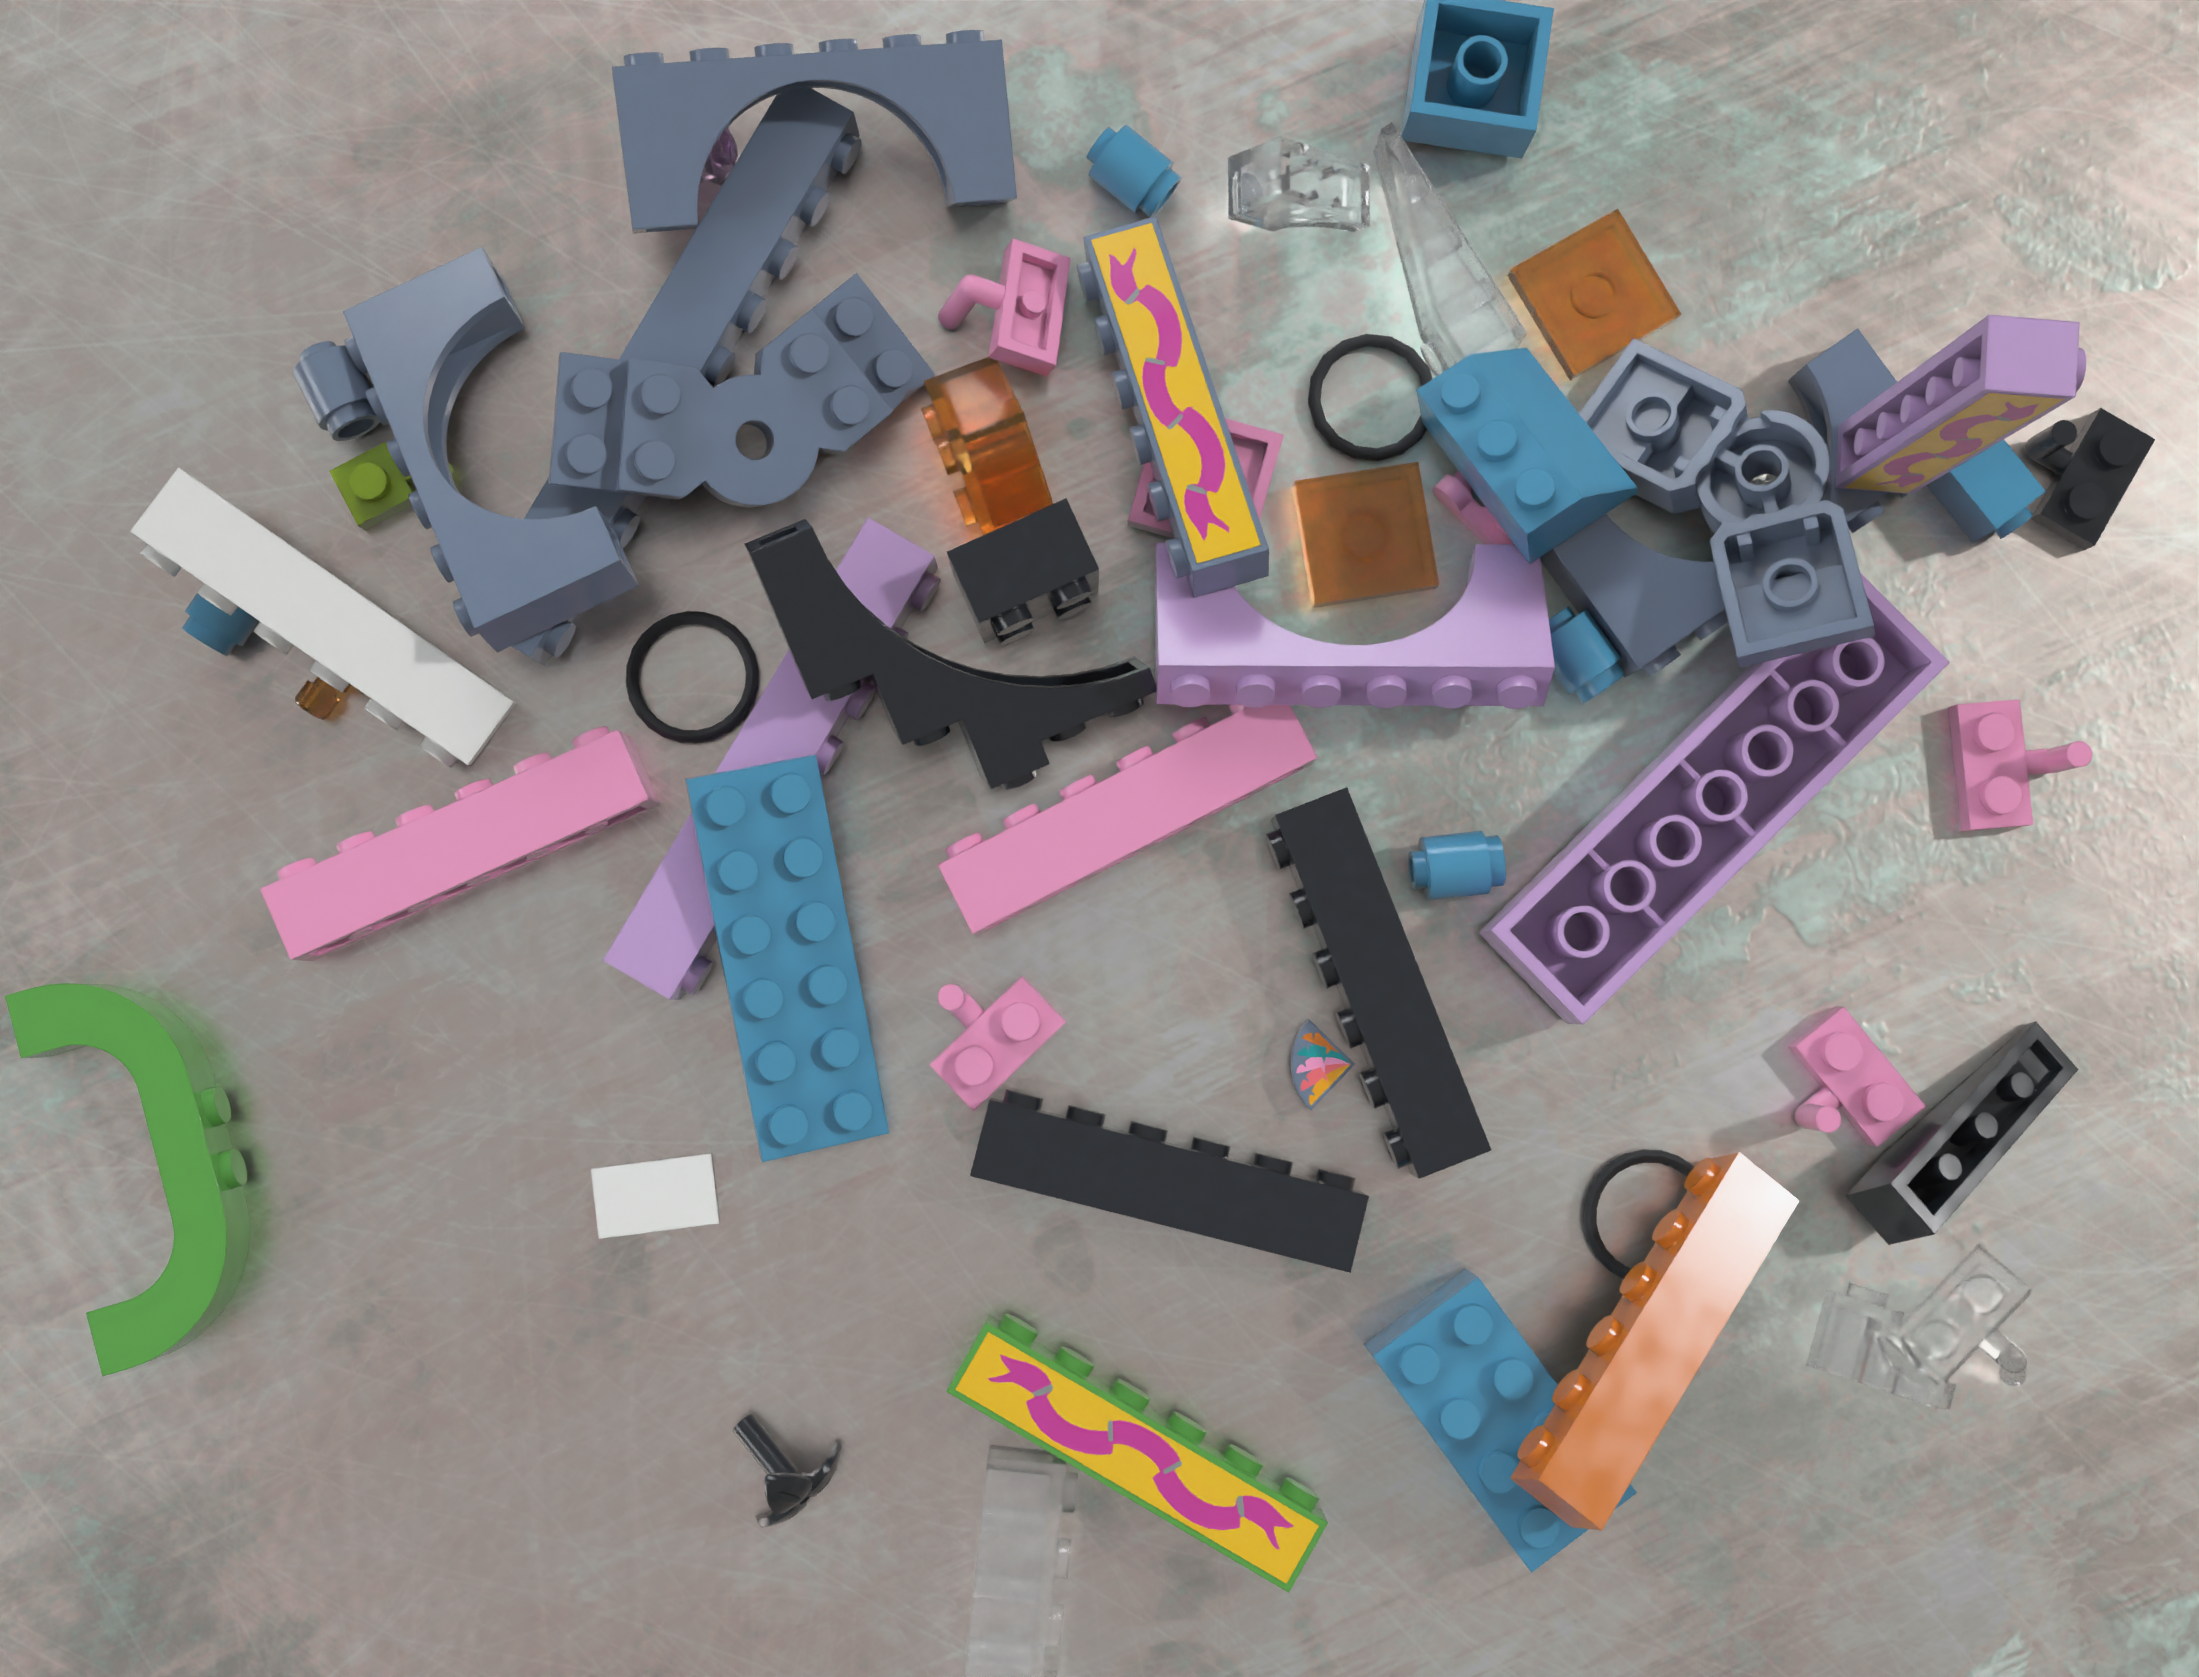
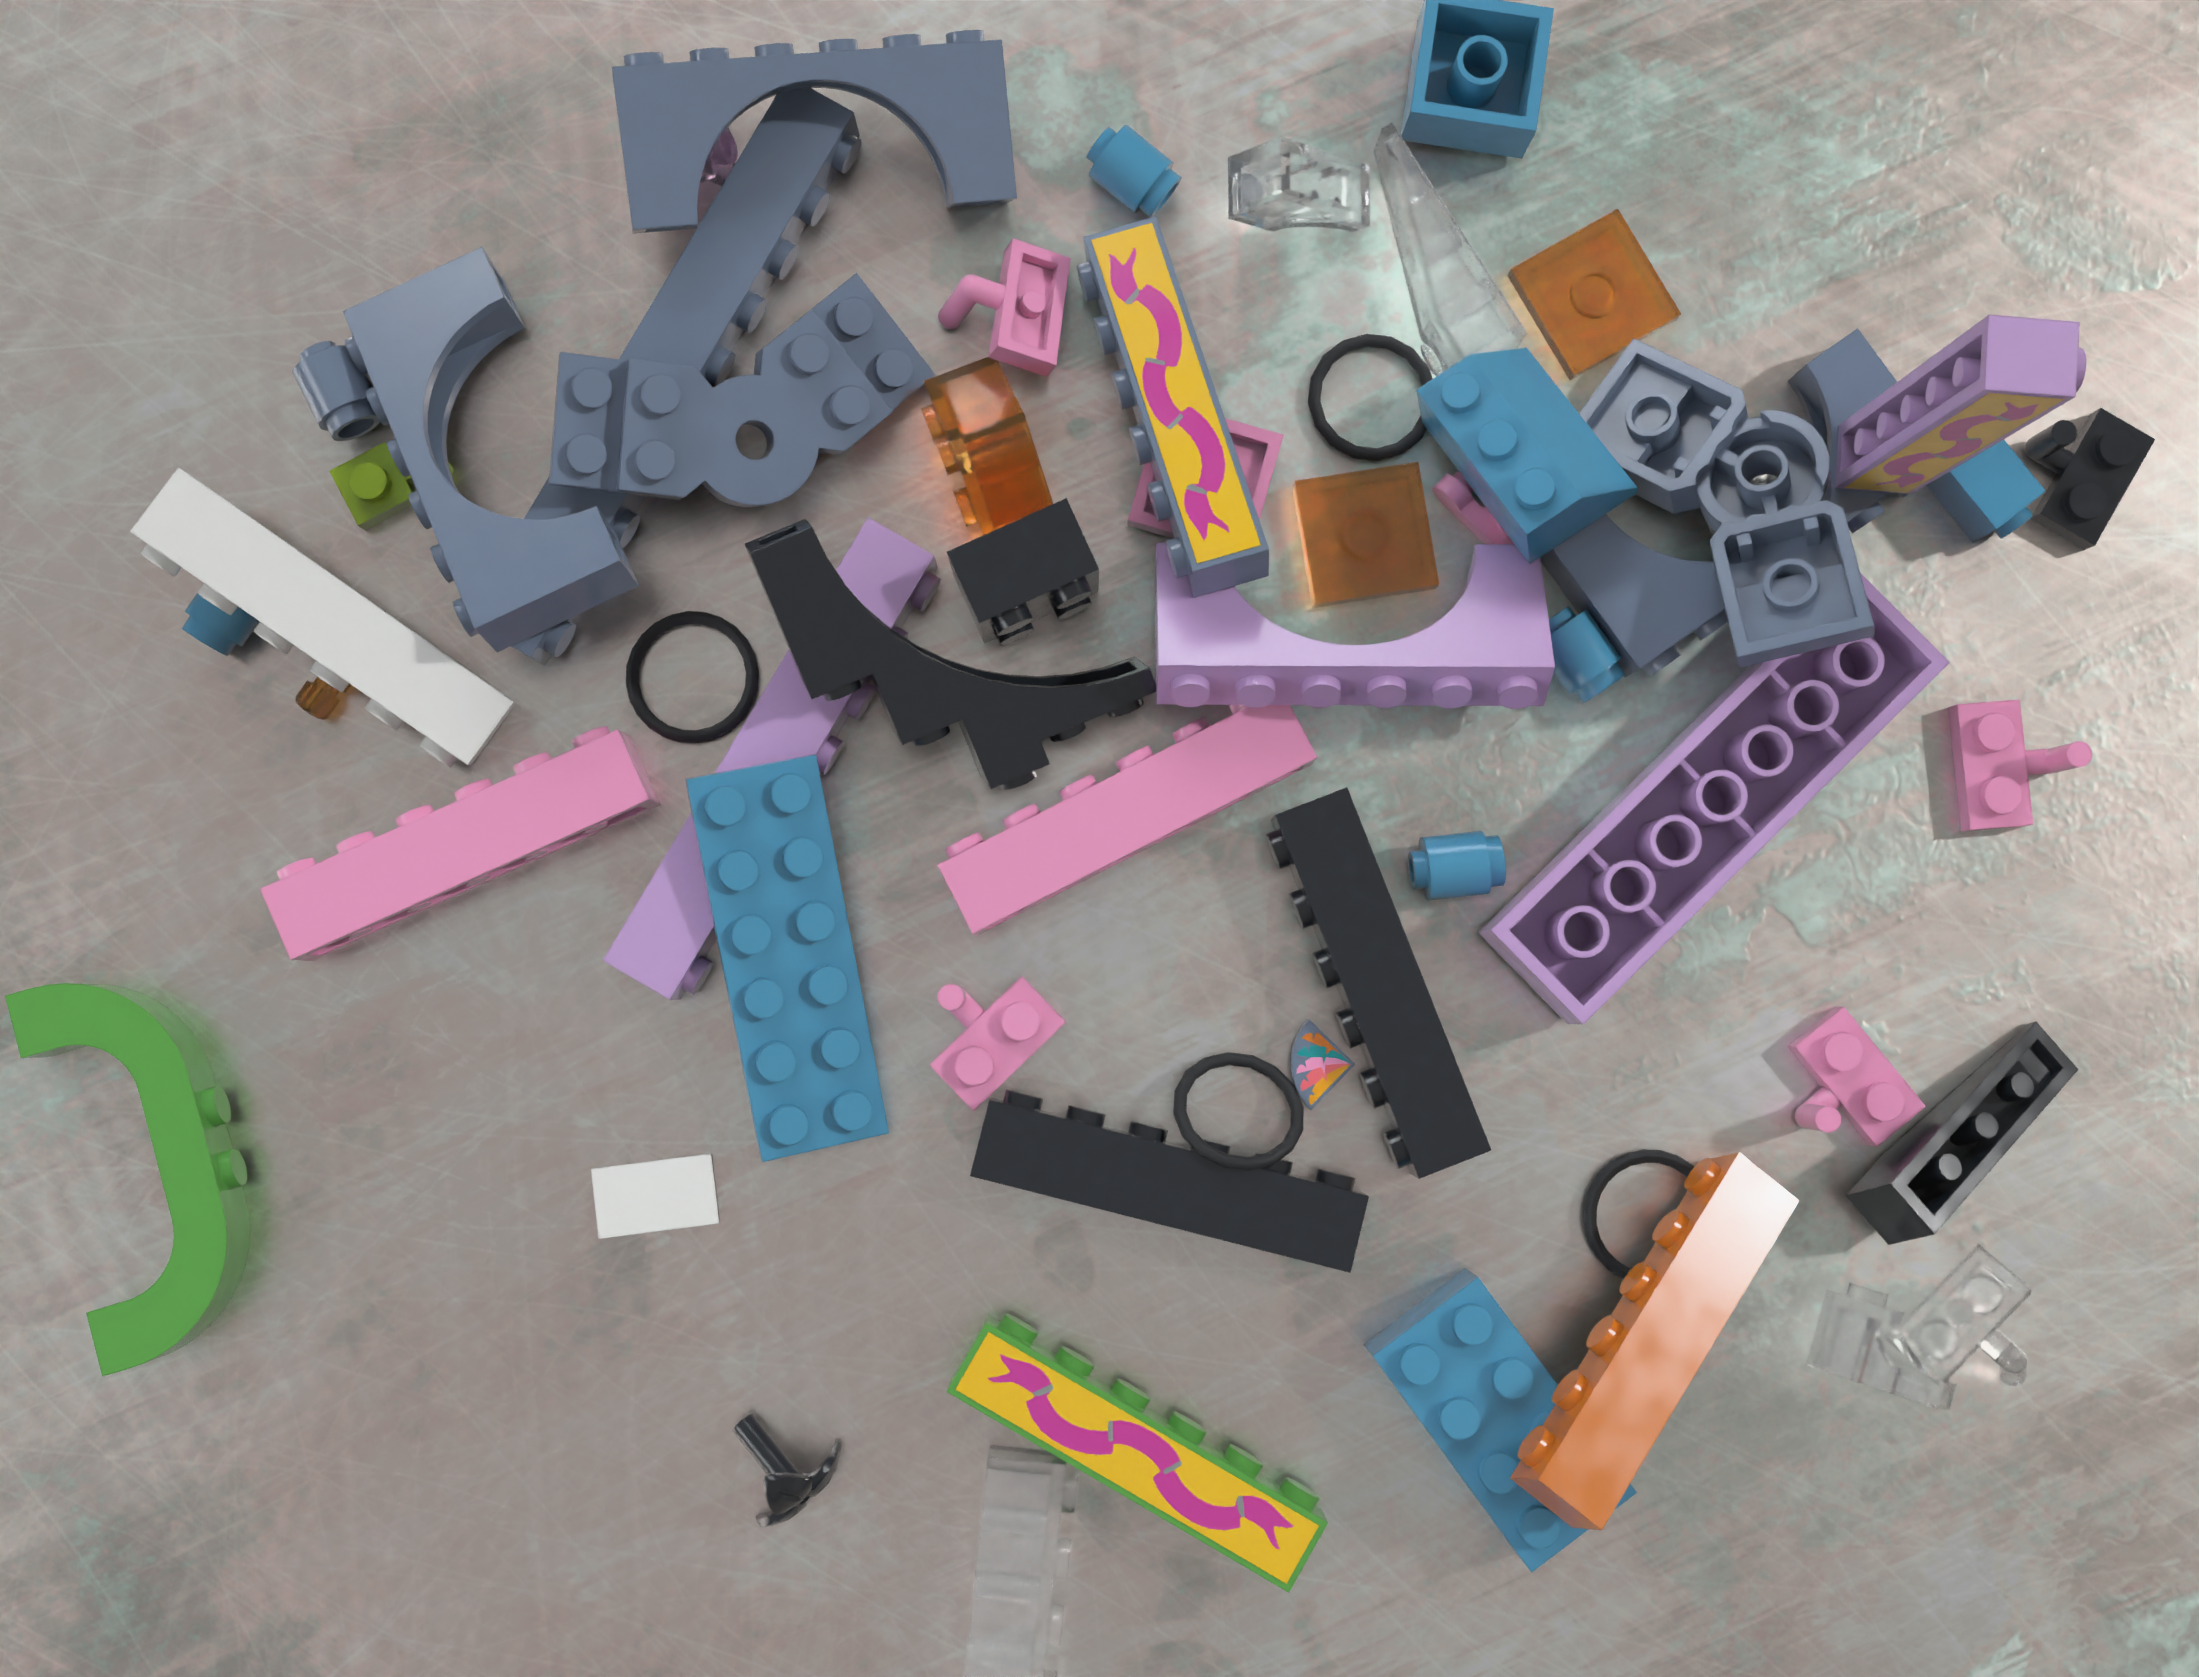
none -> black piece [1173,1052,1304,1171]

